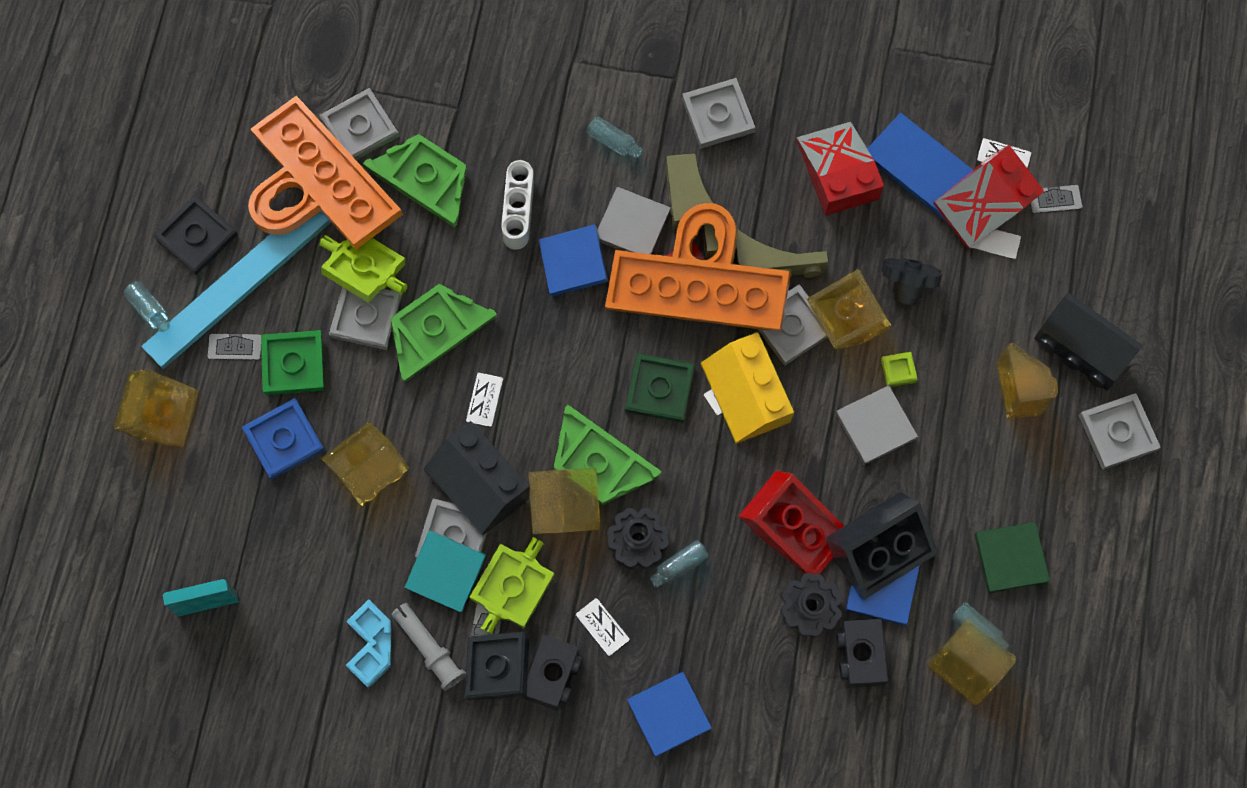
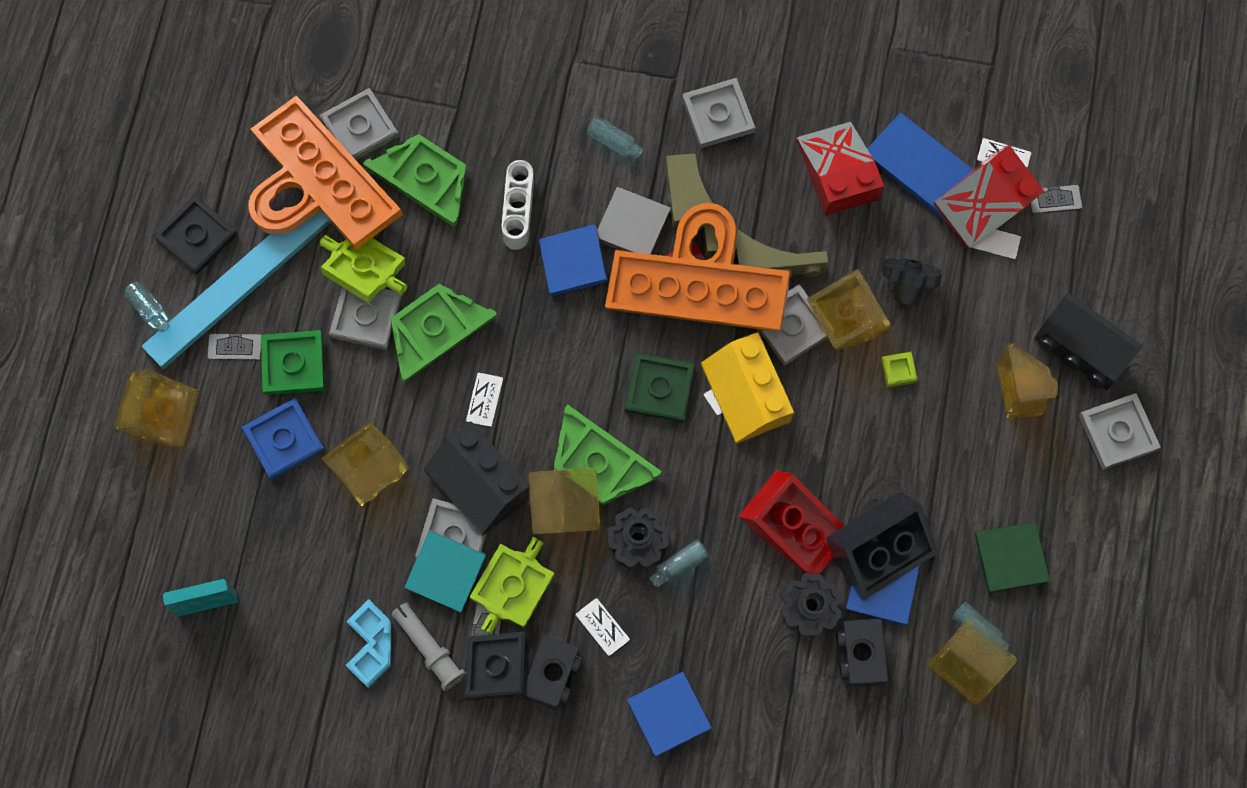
light grey tile [835,385,918,465] -> none

